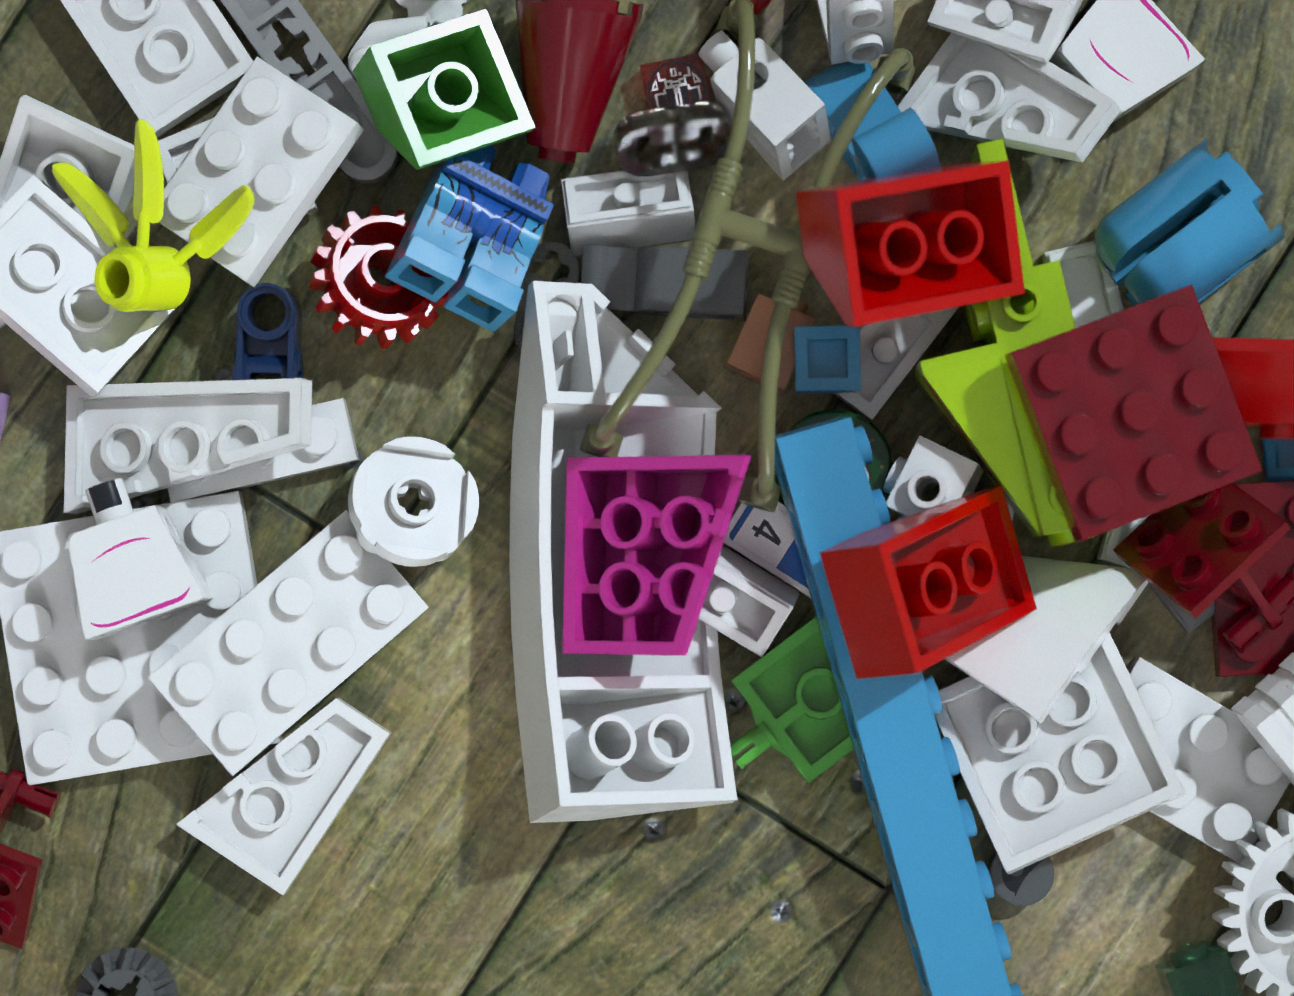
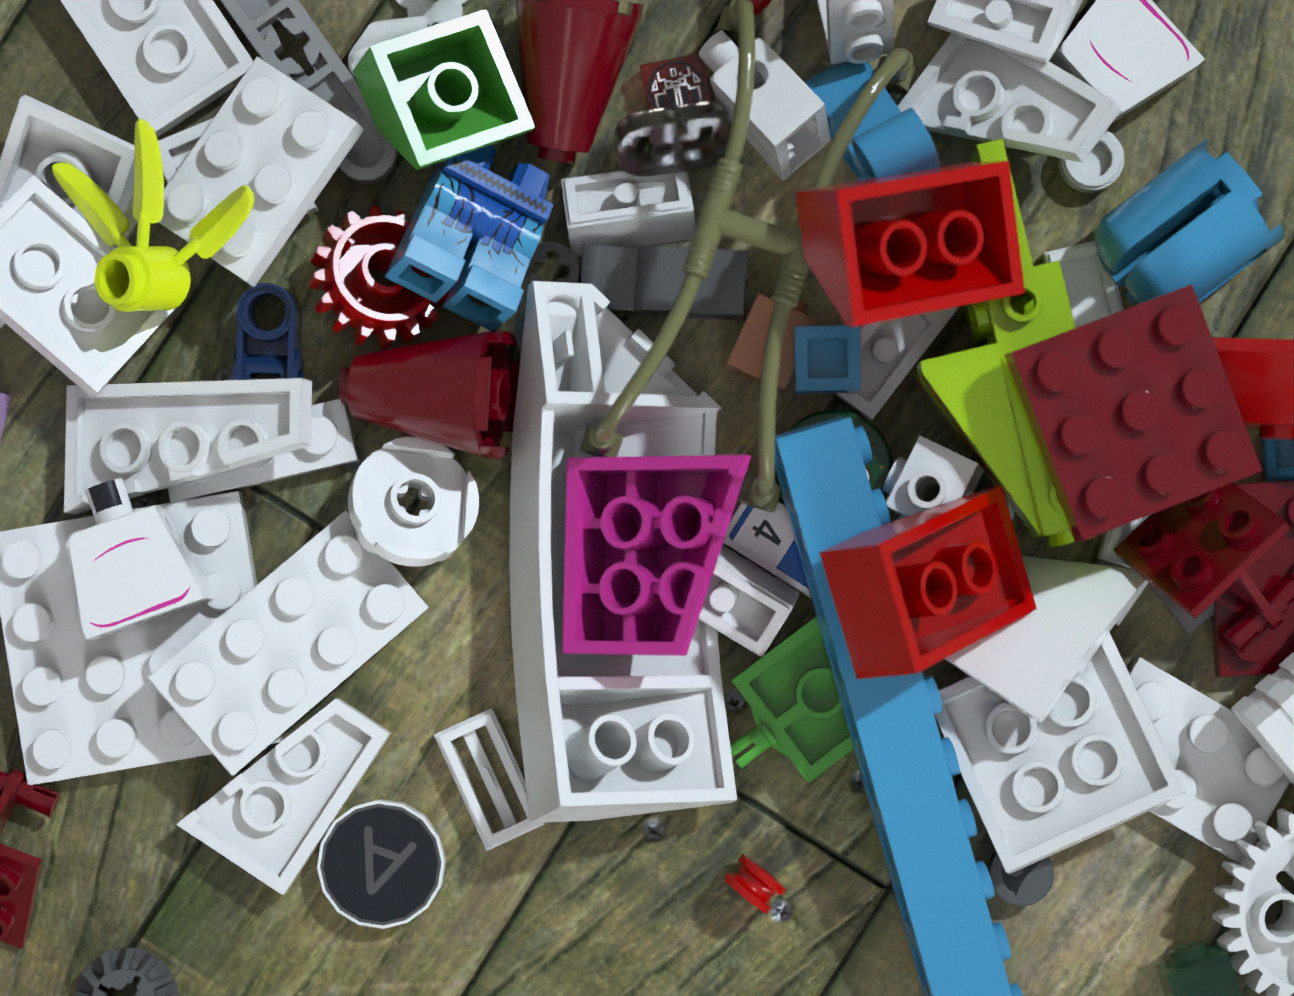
none -> black tile [317,799,446,929]
none -> dark red cone [339,330,520,459]
none -> white tile [434,708,545,851]
none -> red bush [723,853,787,915]
none -> white tile [1058,130,1124,193]

